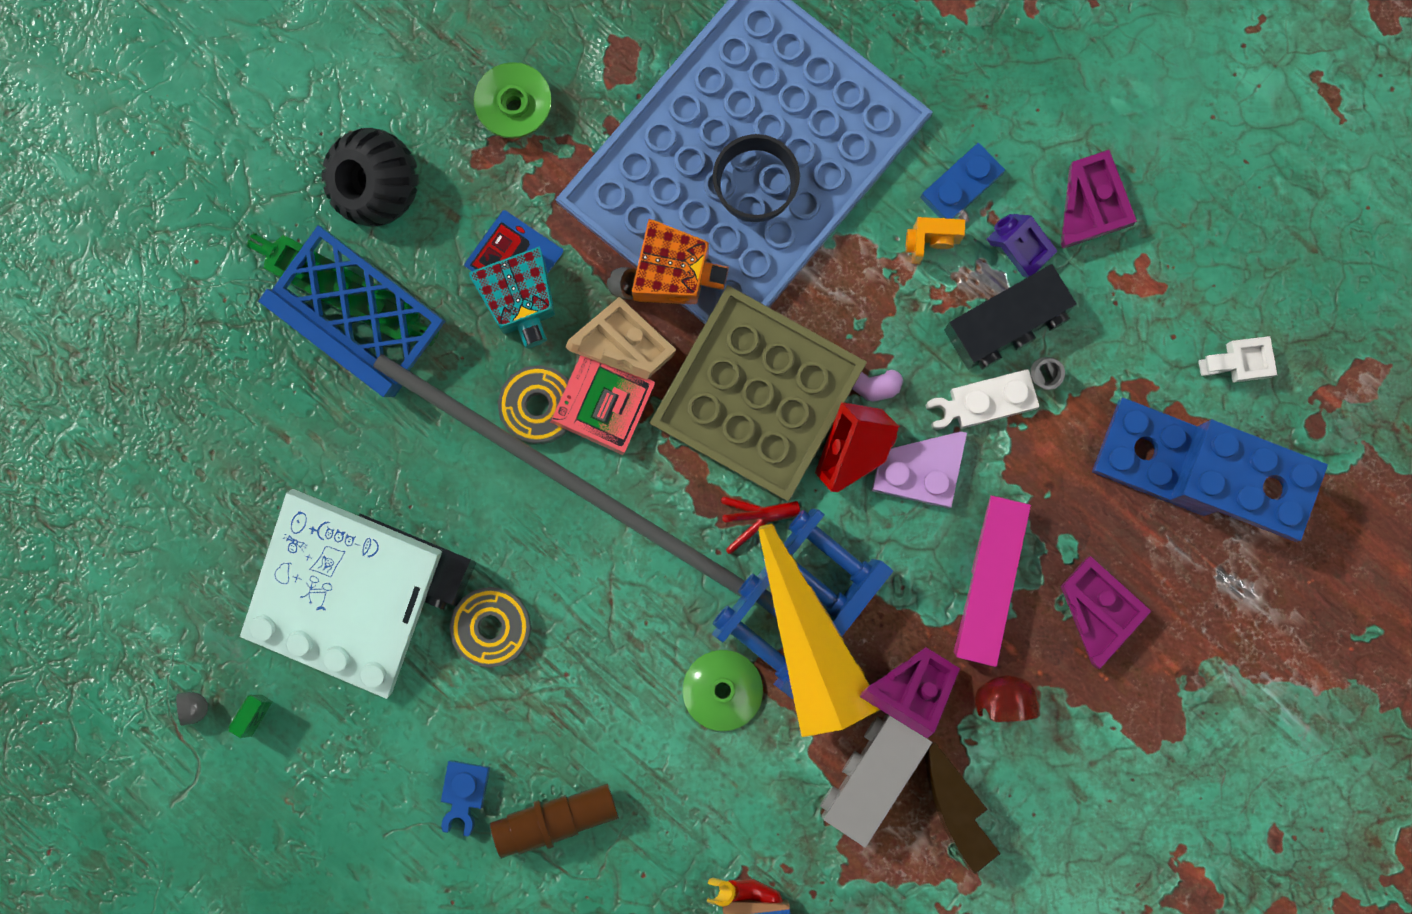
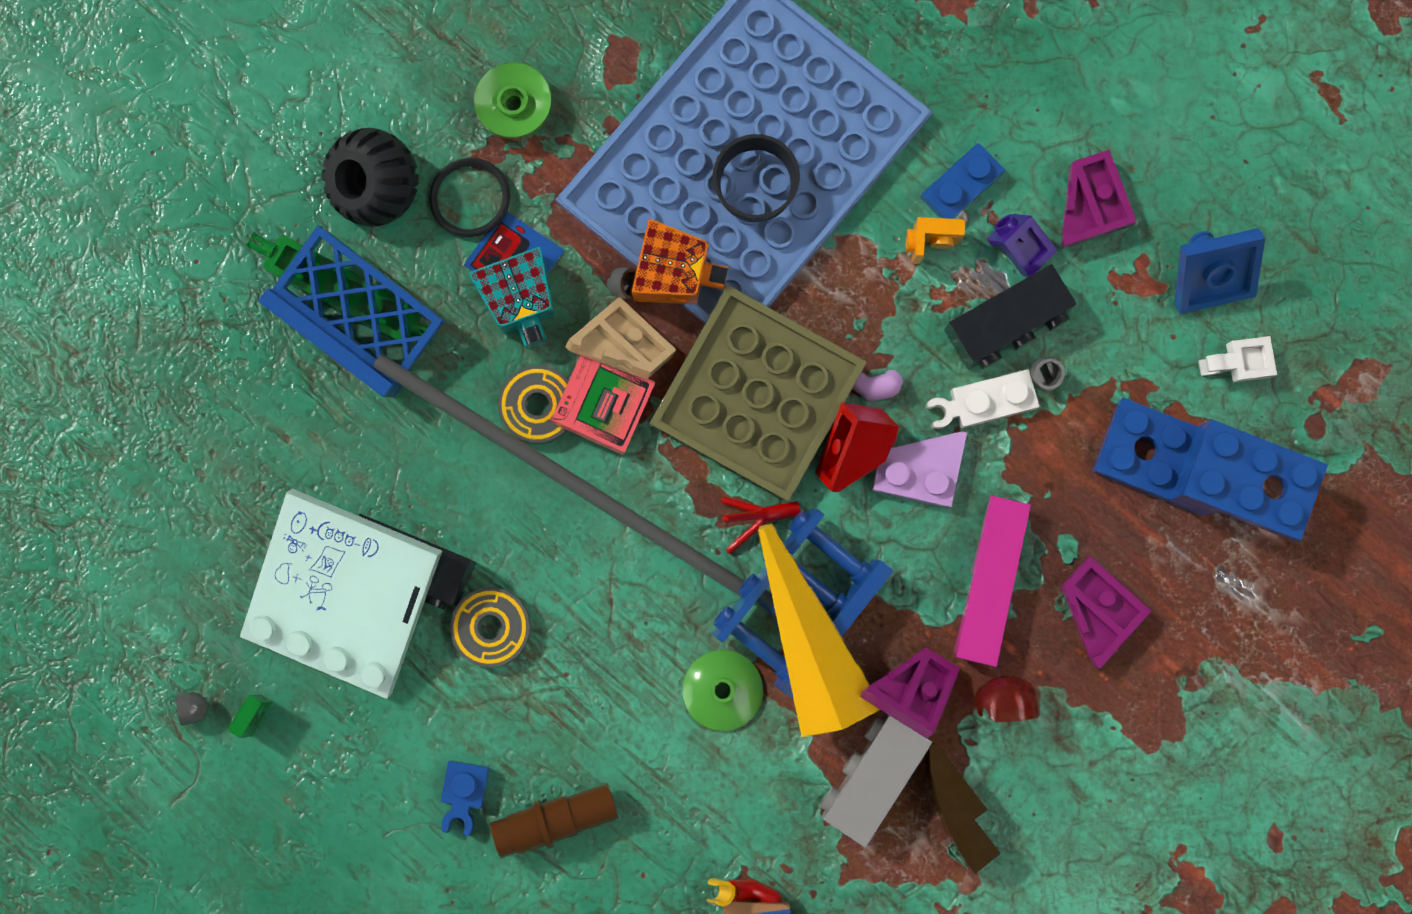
none -> black tyre [429,158,511,237]
none -> blue tile [1174,228,1265,314]

